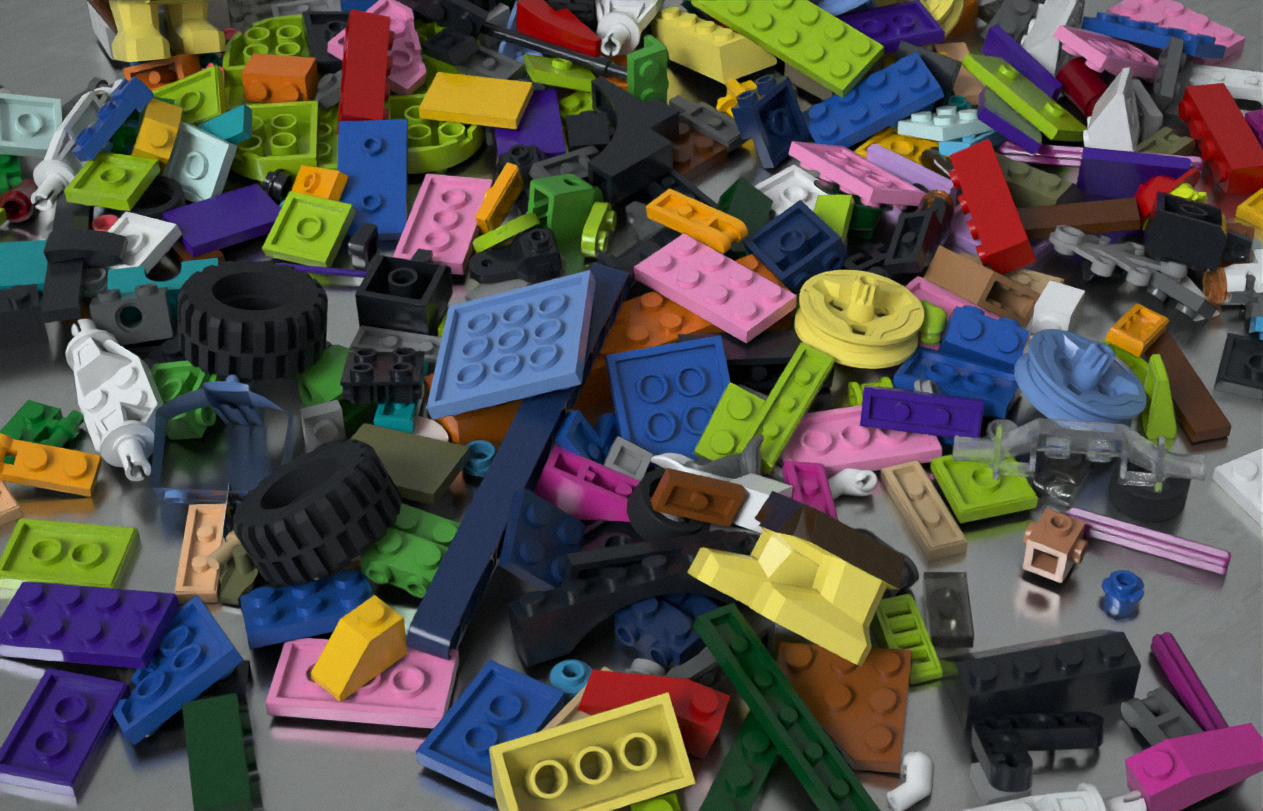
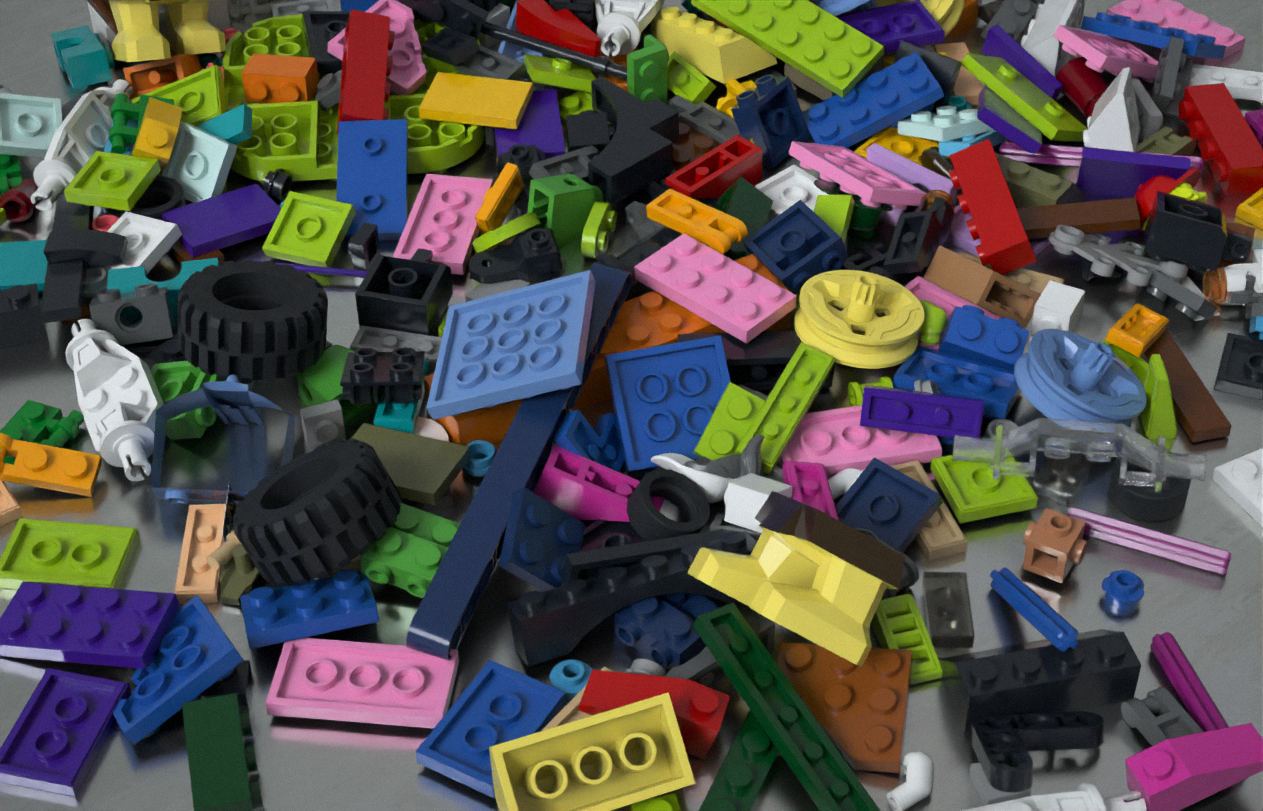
blue plate [71,76,154,162] -> none
light orange plate [291,165,348,202] -> none
yellow slope [311,595,408,702] -> none
light grey plate [603,436,653,481] -> none
dark orange plate [651,468,746,527] -> none
none -> teal arch [50,25,115,89]
none -> red slope [665,135,763,199]
none -> lime plate [667,51,716,104]
none -> dark blue plate [835,457,943,553]
none -> blue axle [990,567,1079,652]

